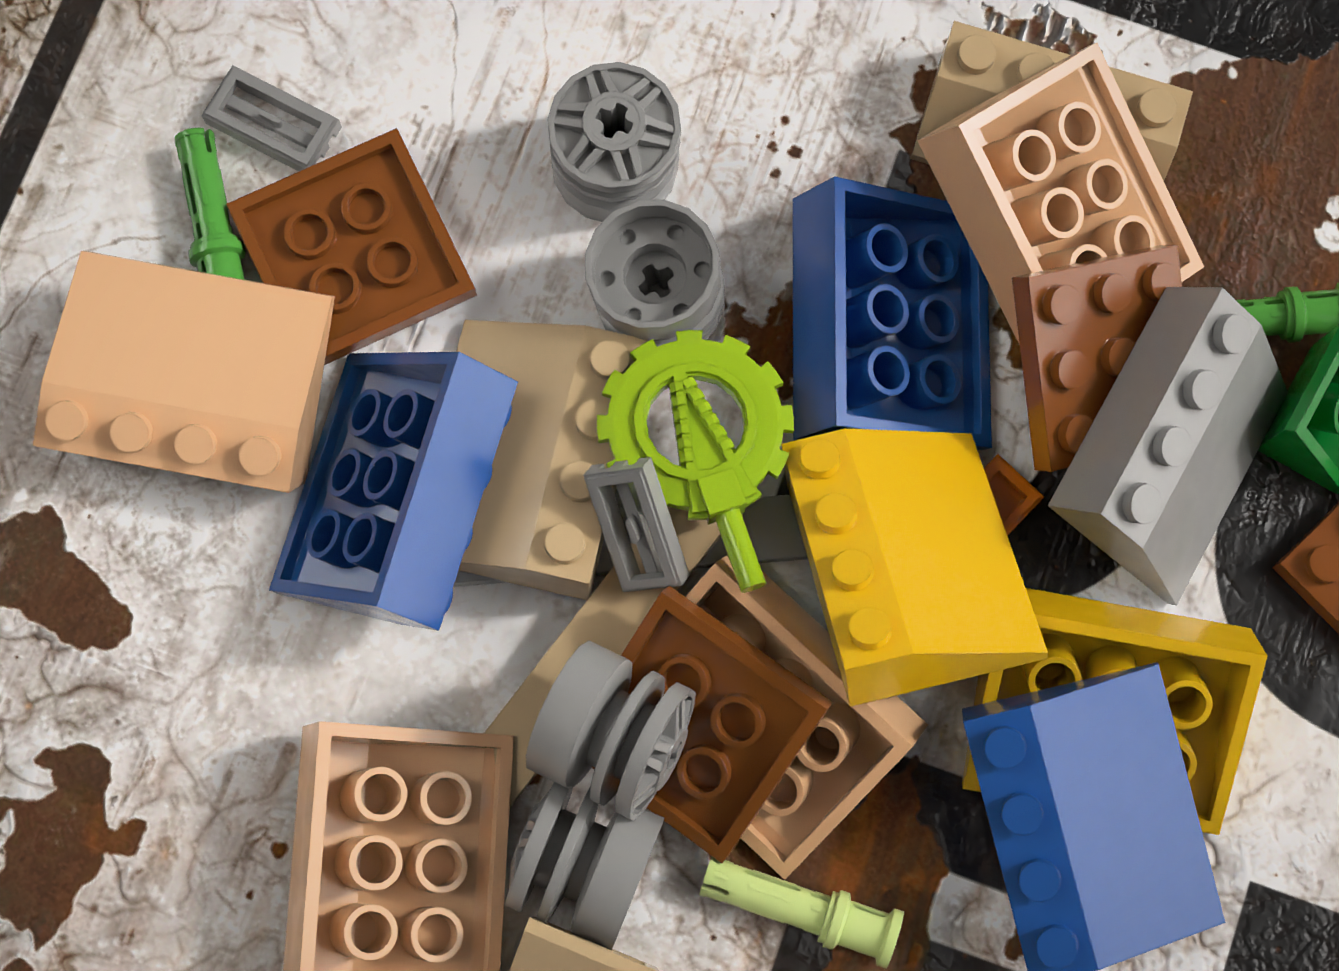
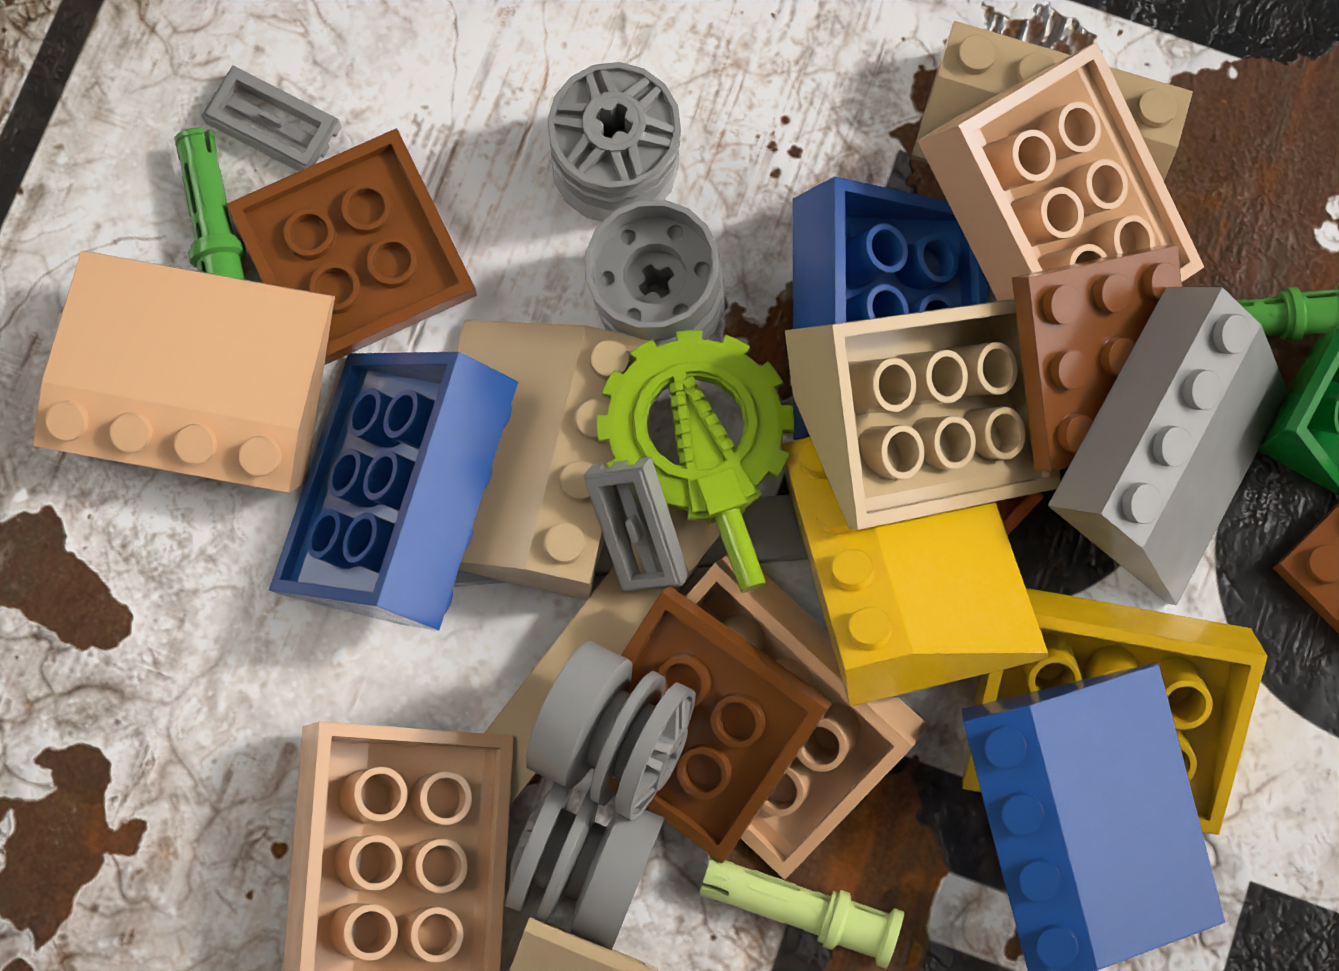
none -> tan slope [785,299,1061,530]

